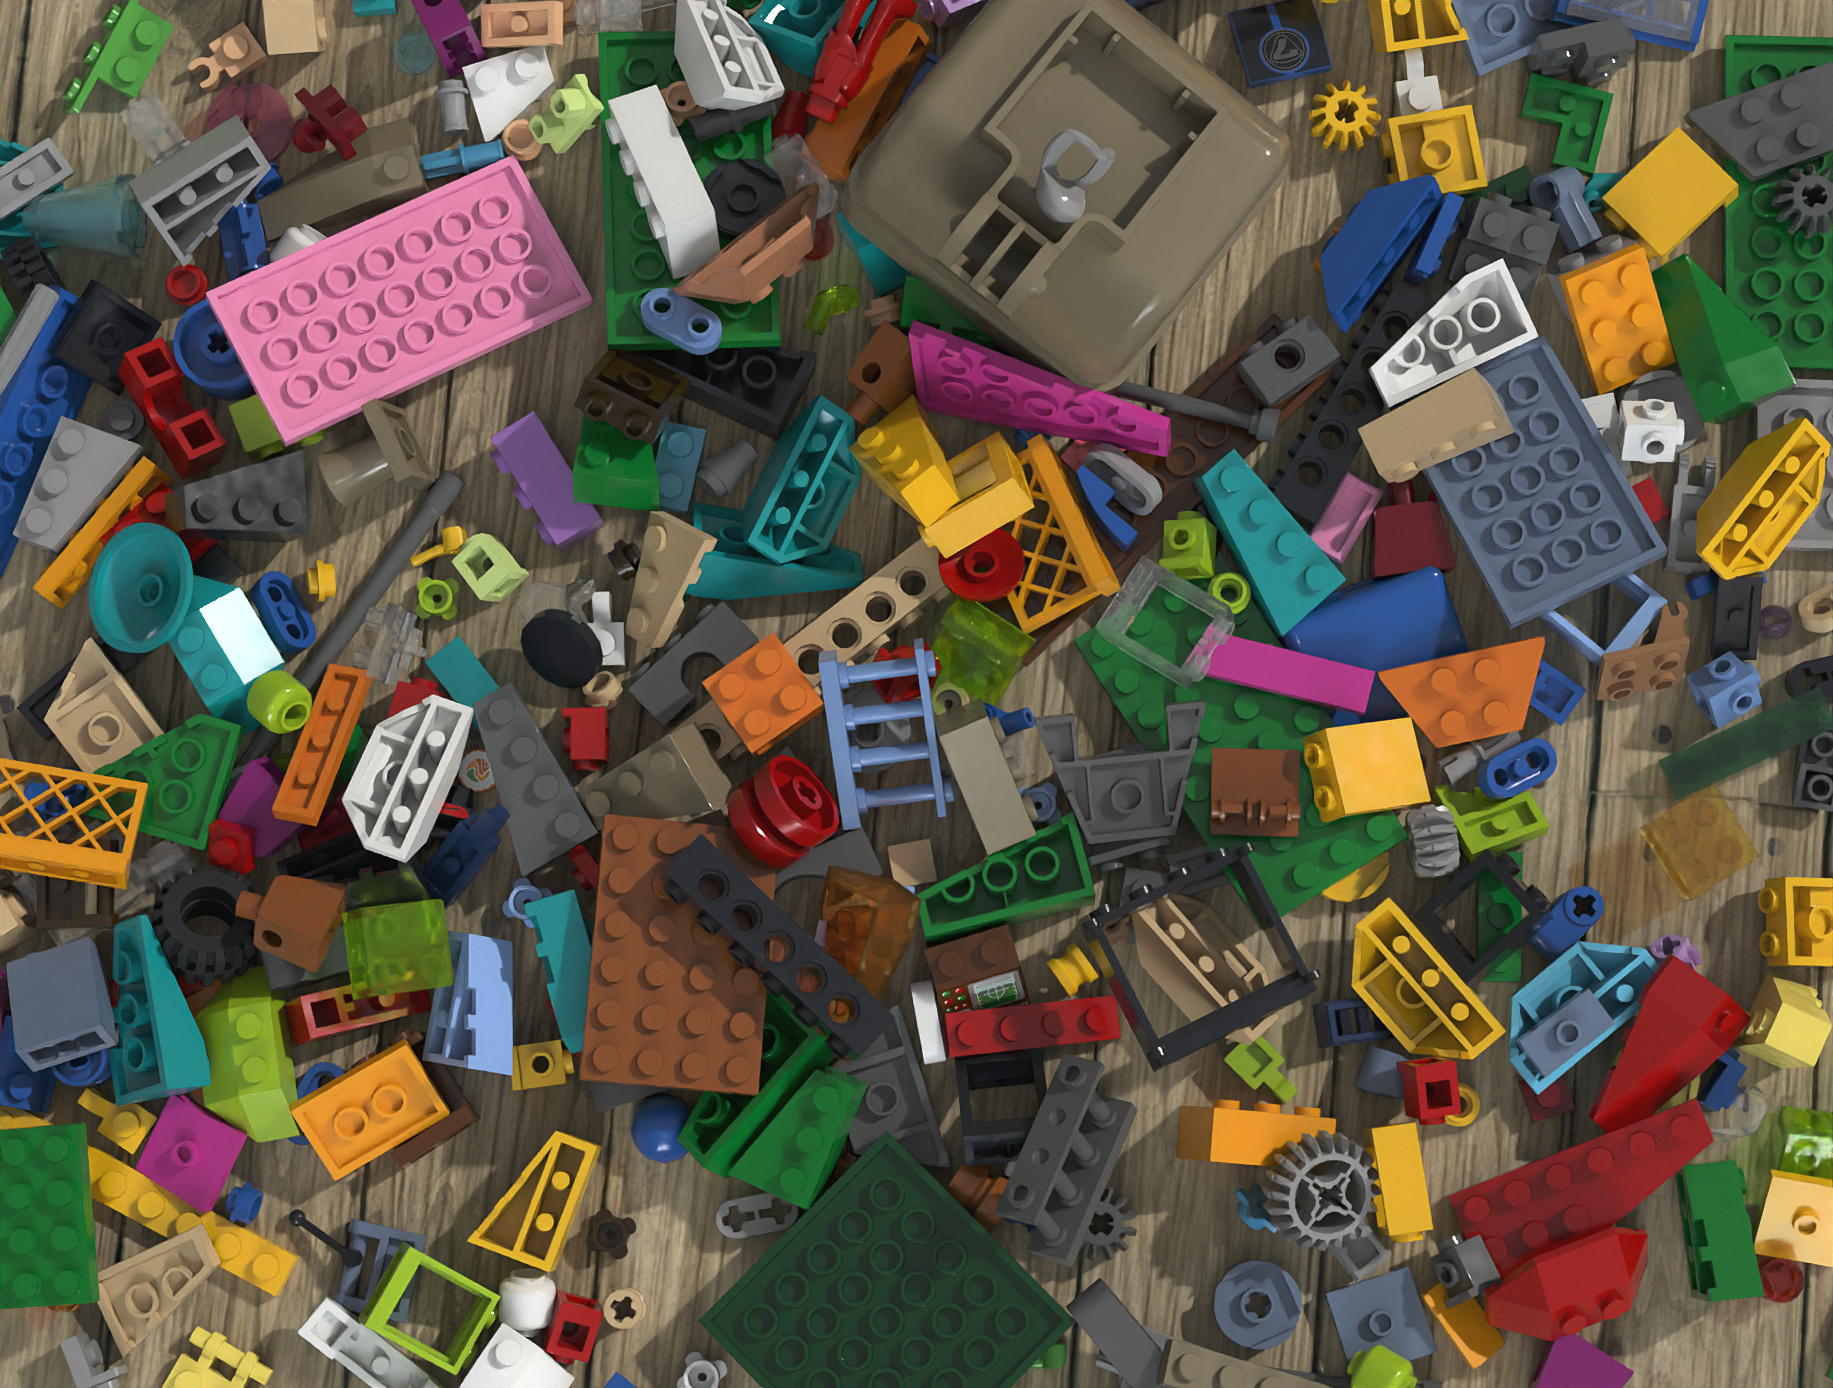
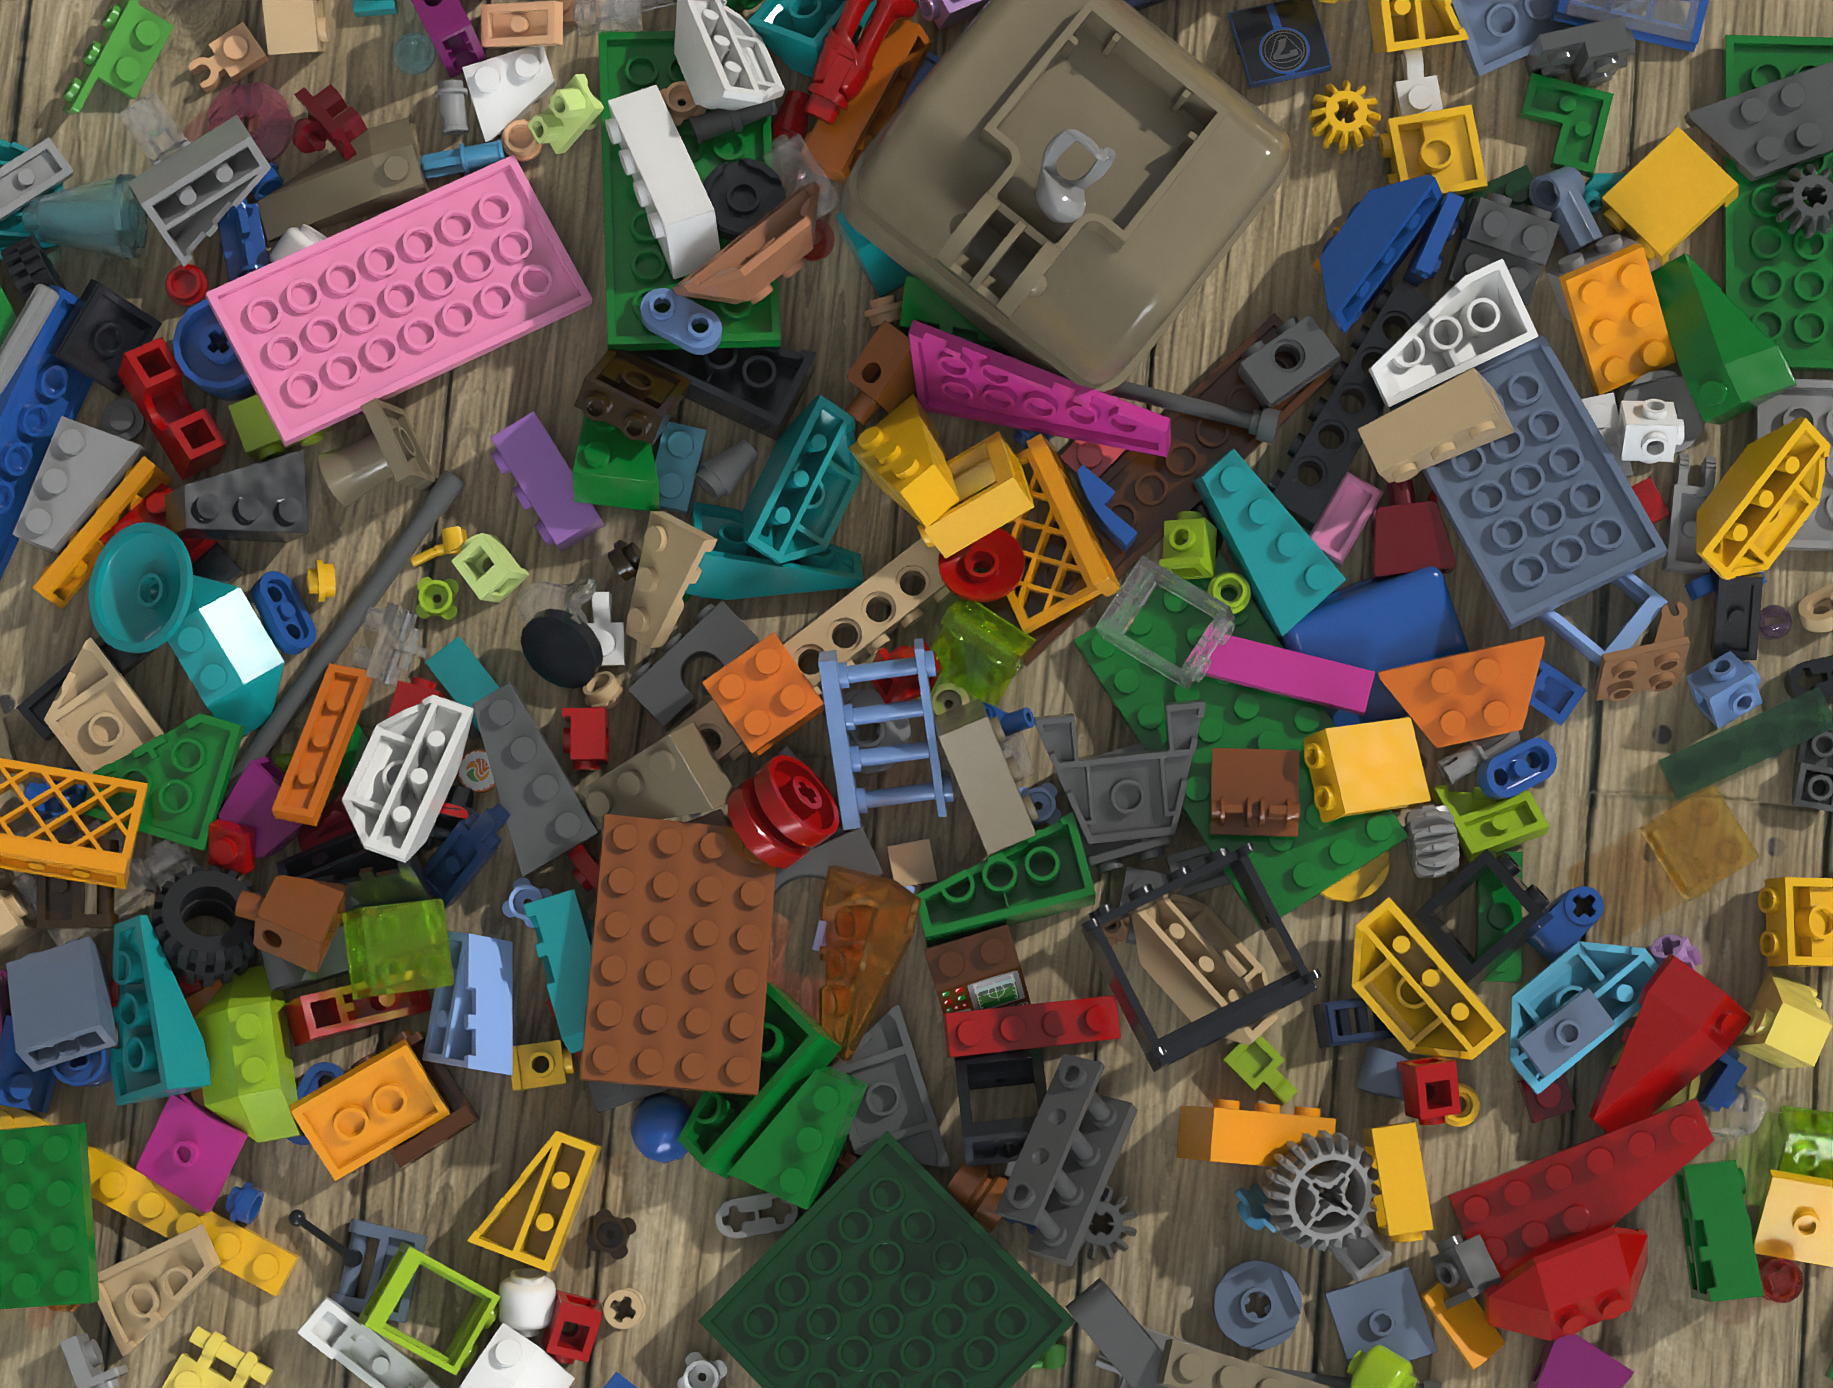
yellow plate [77,1087,159,1155] -> none
lime head [247,670,312,734] -> none
black brick [659,834,896,1061] -> none
clear neon green arm [804,284,861,336] -> none
white beam [910,979,946,1065] -> none
yellow wheel [1045,942,1098,997] -> none
light grey plate [1083,443,1162,515] -> none

